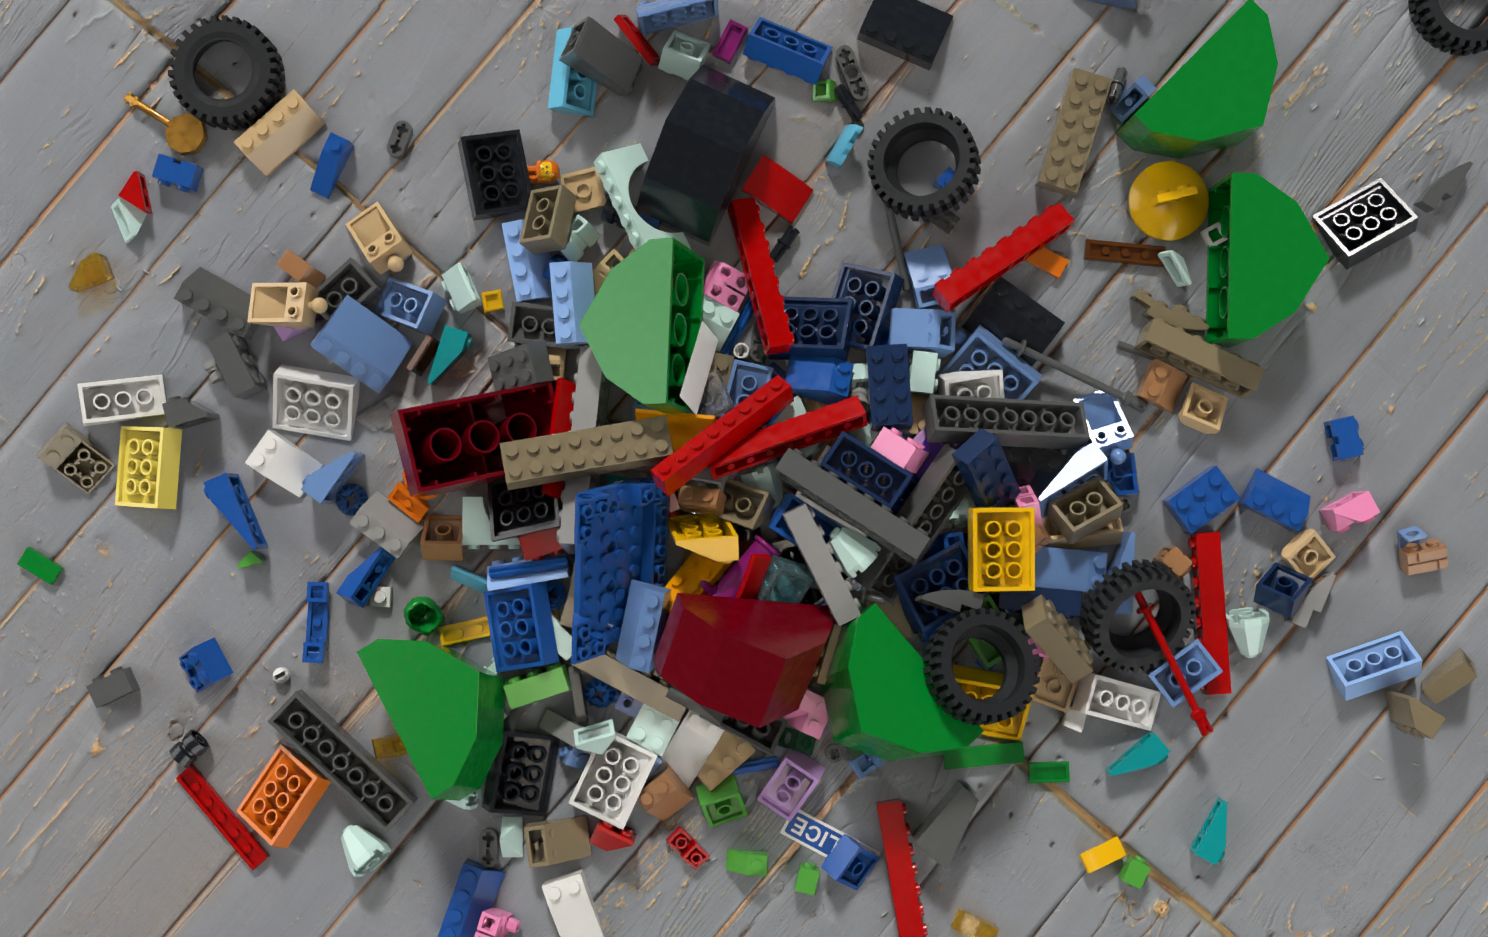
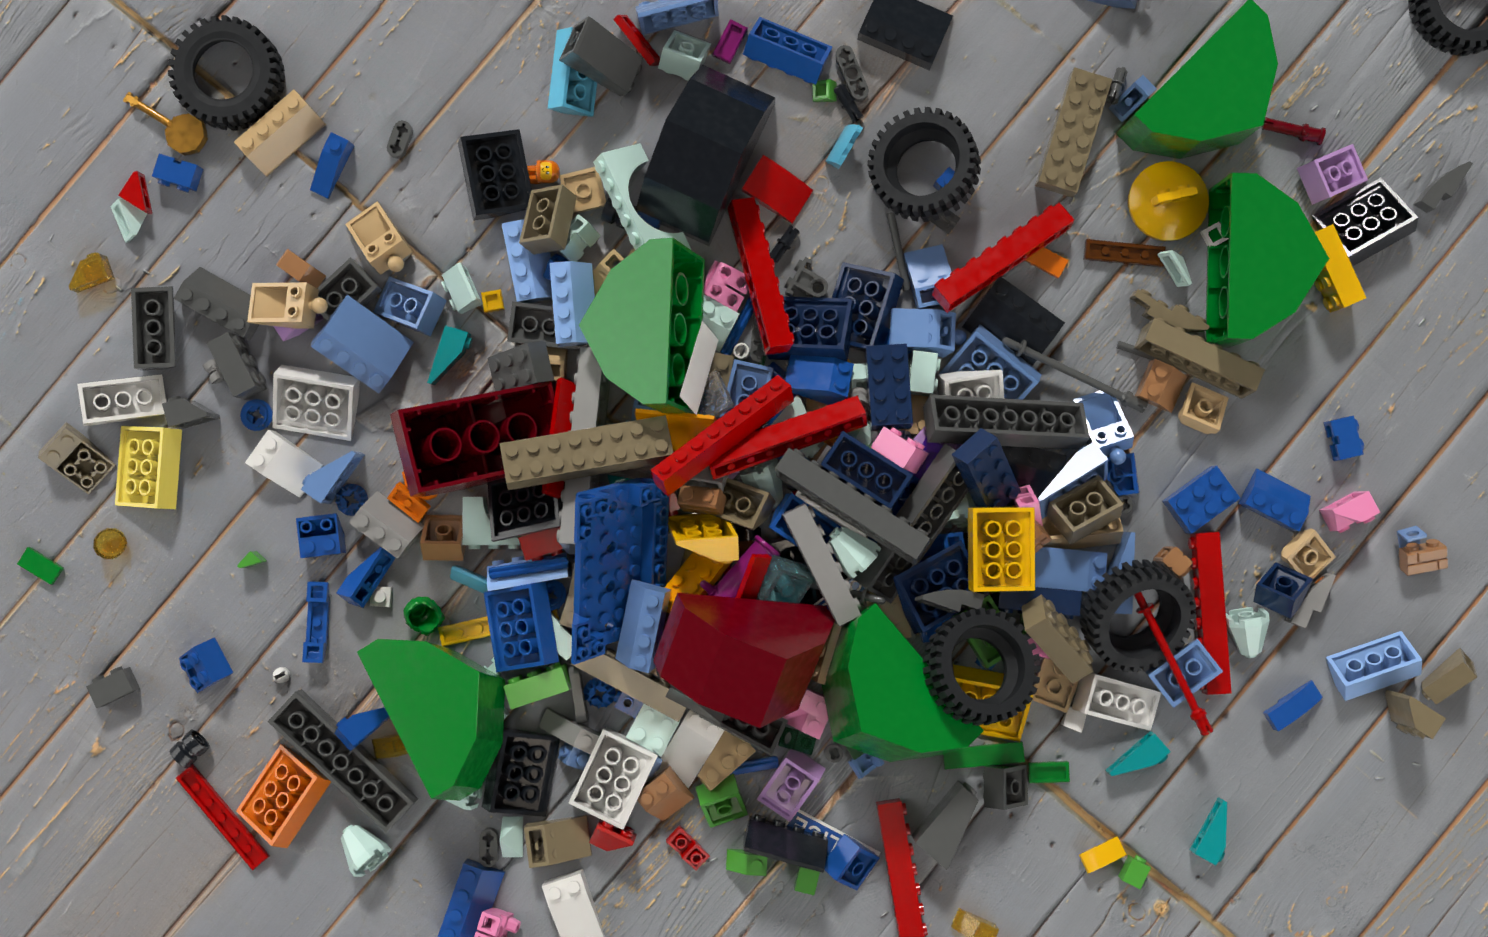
blue slope [203,473,268,550] -> none
reddish brown tile [406,334,440,376] -> none
light aqua slope [573,719,616,755] -> none
none -> clear yellow hair [93,528,127,559]
none -> dark grey slope [131,286,176,371]
none -> blue gear [240,399,273,431]
none -> blue slope [296,513,346,558]
none -> blue slope [334,707,390,751]
none -> black slope [743,814,828,873]
none -> dark grey pin [784,257,828,298]
none -> dark grey slope [983,764,1028,810]
none -> dark red pin [1261,117,1326,146]
none -> blue slope [1263,680,1323,731]
none -> lavender slope [1297,144,1368,205]
none -> yellow brick [1315,224,1366,313]

